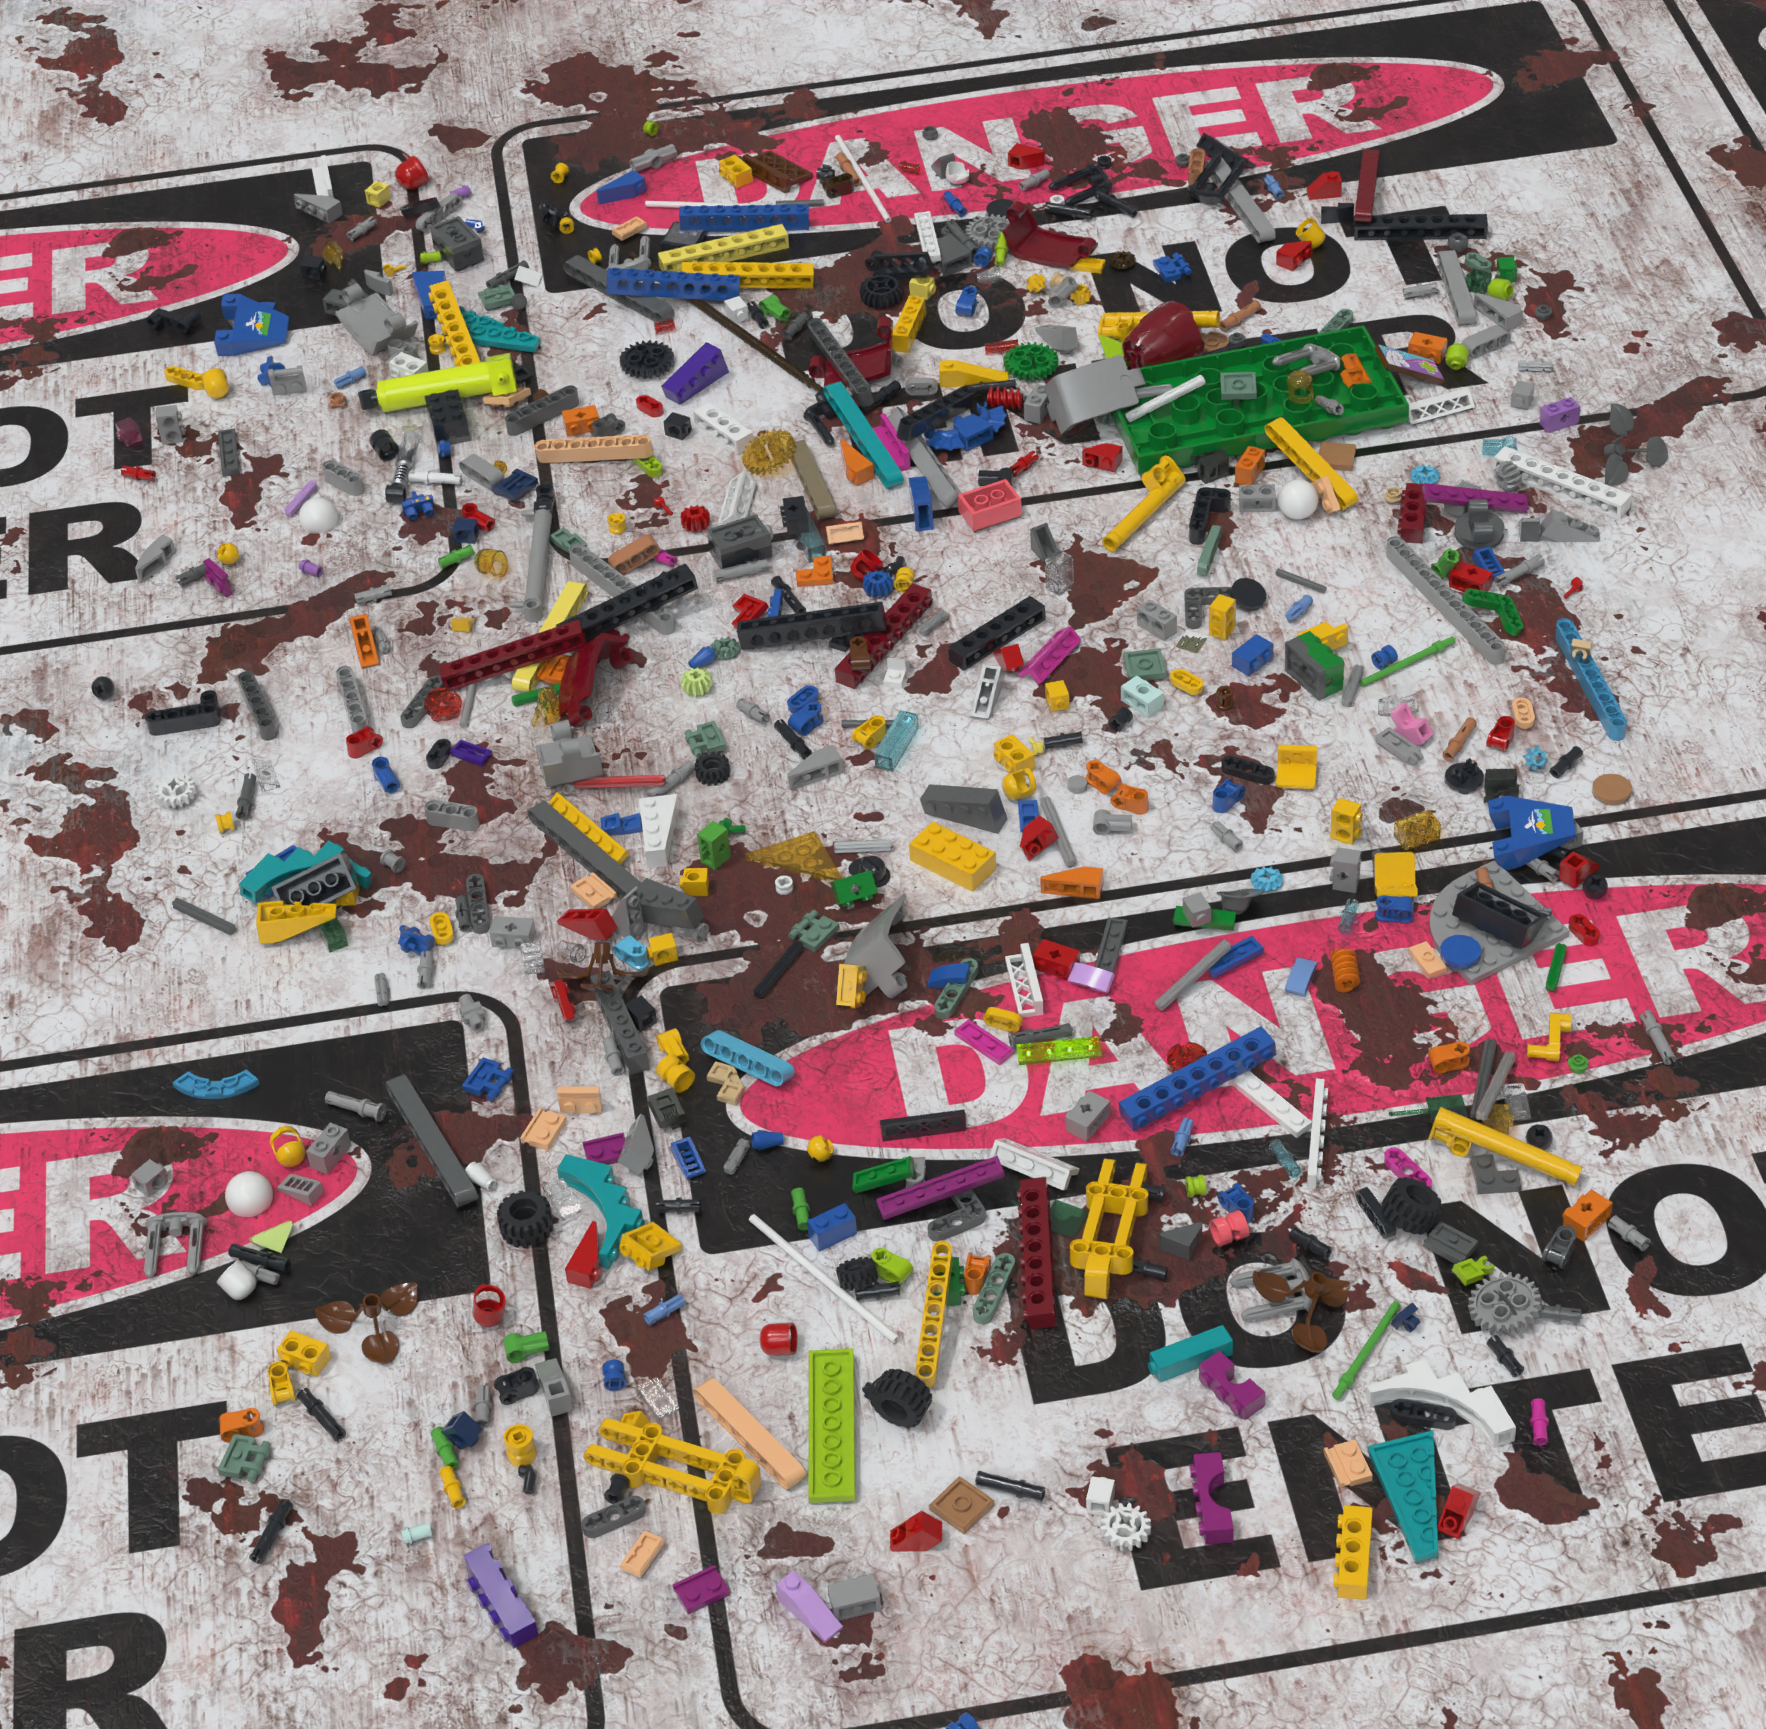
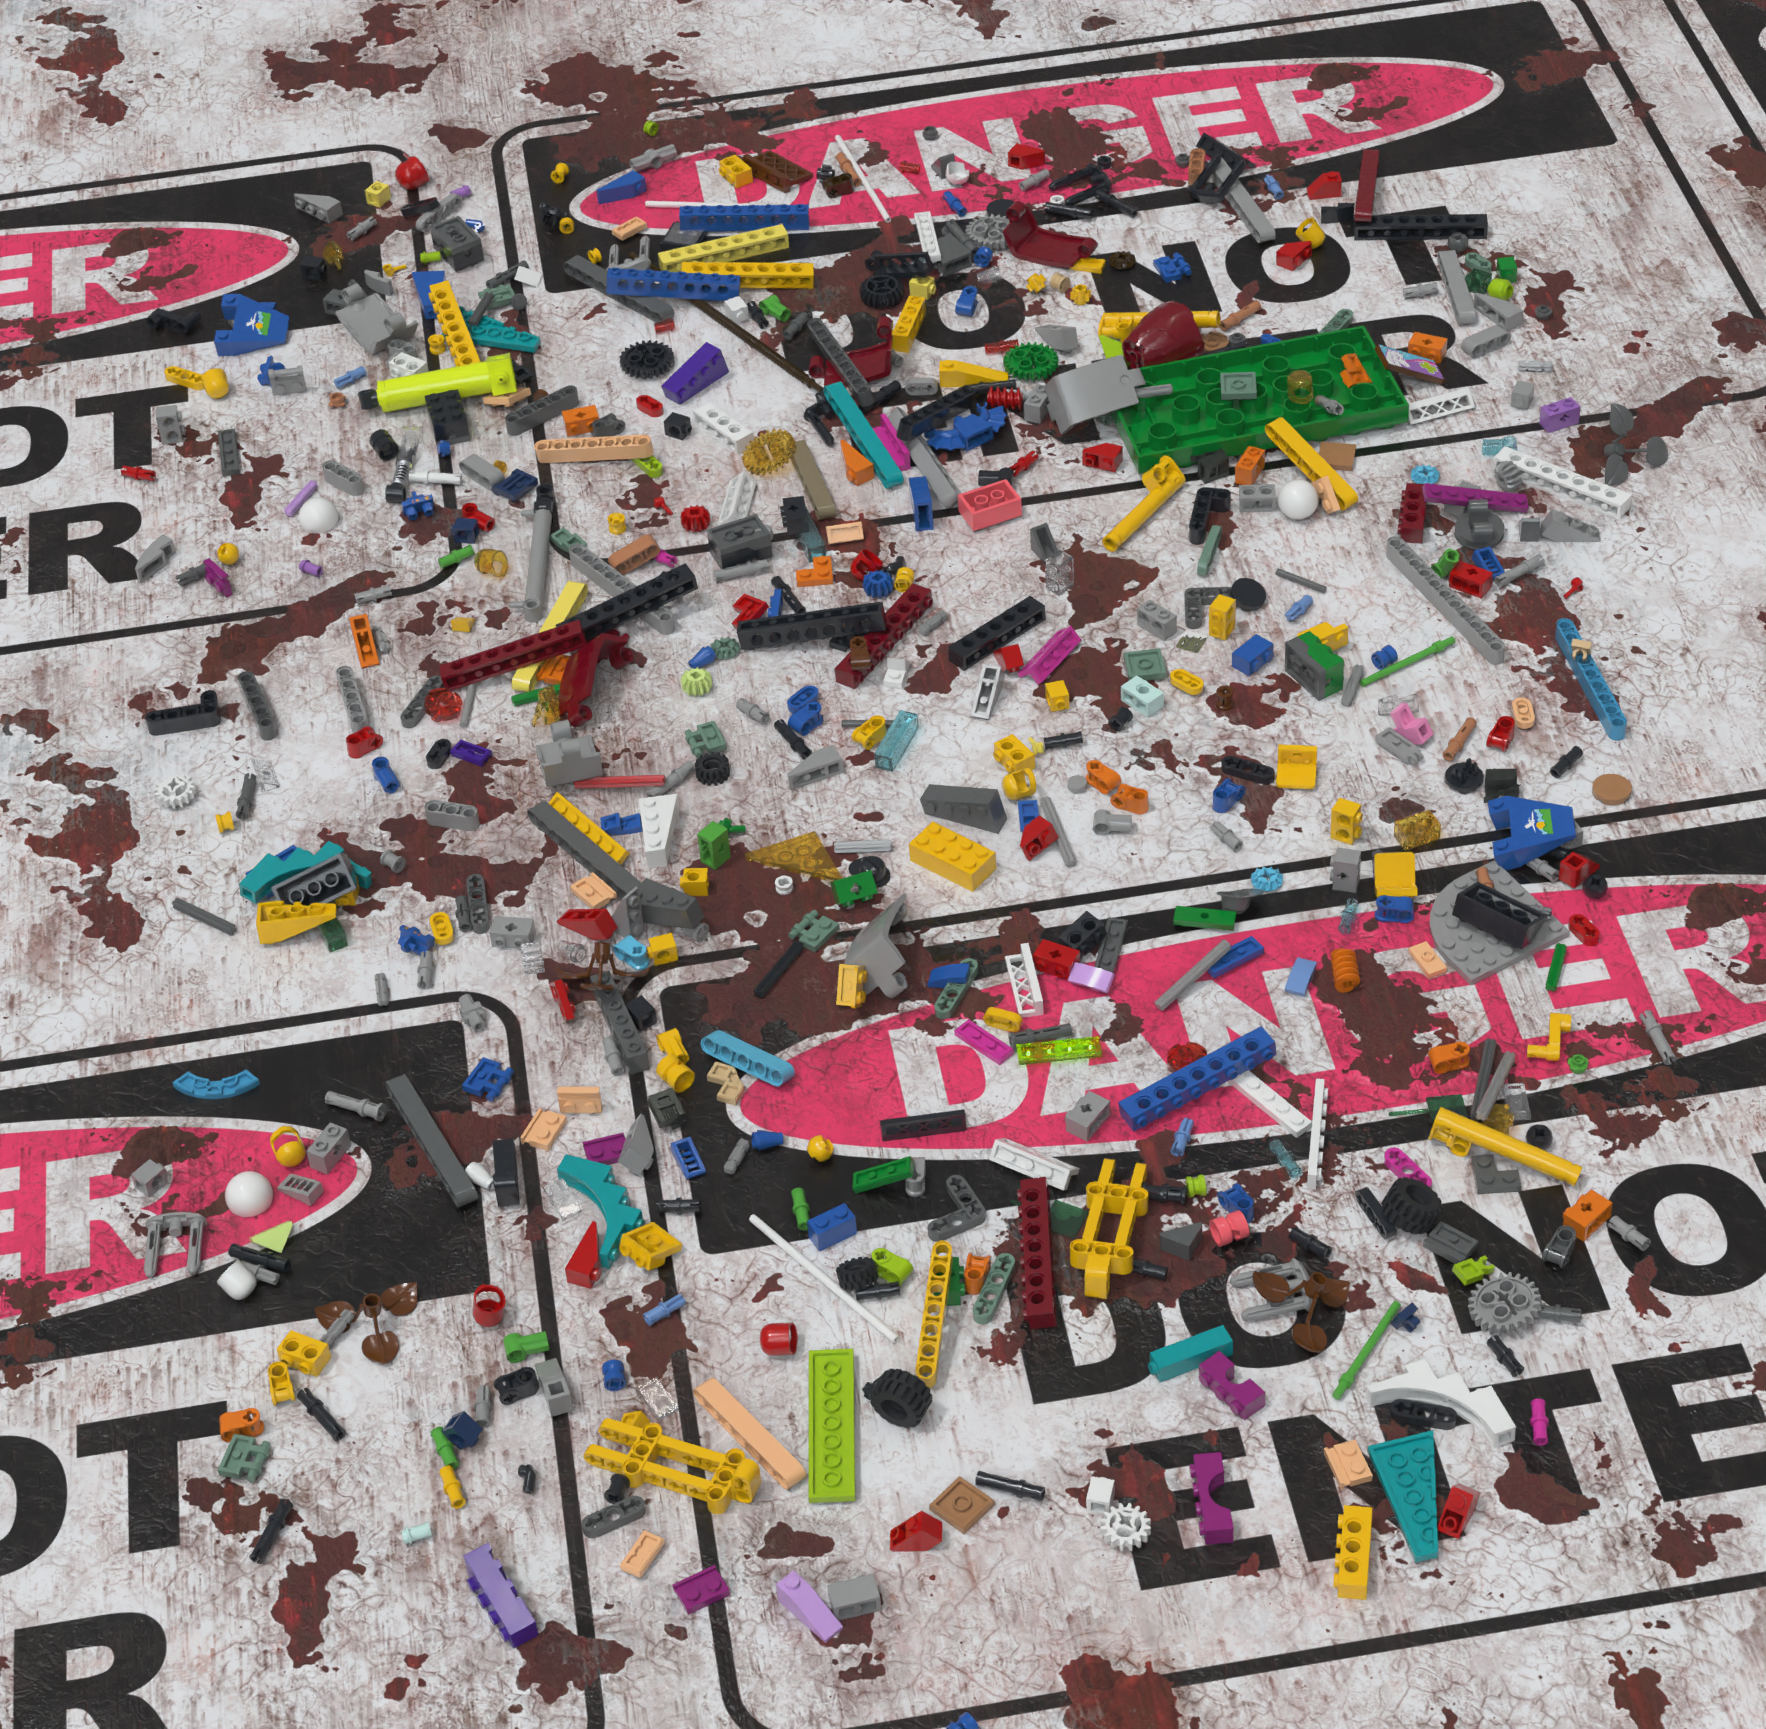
black piece [91,676,115,699] -> none
clear pink brick [115,417,142,446] -> none
white fence [312,155,334,198] -> none
black tyre [497,1190,553,1248] -> none
yellow wheel [503,1424,537,1467] -> none
dark grey bar [776,199,824,206] -> none
magenta plate [876,1156,1005,1220] -> none
lime pin [994,232,1008,266] -> none
orange slope [1040,866,1104,899] -> none
light grey piece [1048,276,1078,308] -> none
white axle [1125,375,1206,422] -> none
light grey brick [1183,892,1211,928] -> none
light grey piece [1272,344,1341,378] -> none
tan plate [1384,487,1402,503] -> none
blue tile [1440,935,1481,969] -> none
lime head [1445,343,1469,370] -> none
green beam [1462,588,1523,636] -> none
medium azure gear [1523,746,1549,770] -> none
none -> light grey axle [319,1309,354,1348]
none -> dark grey axle [468,292,493,326]
none -> black beam [493,1138,520,1207]
none -> black brick [1058,911,1107,959]
none -> black bush [1163,1183,1187,1205]

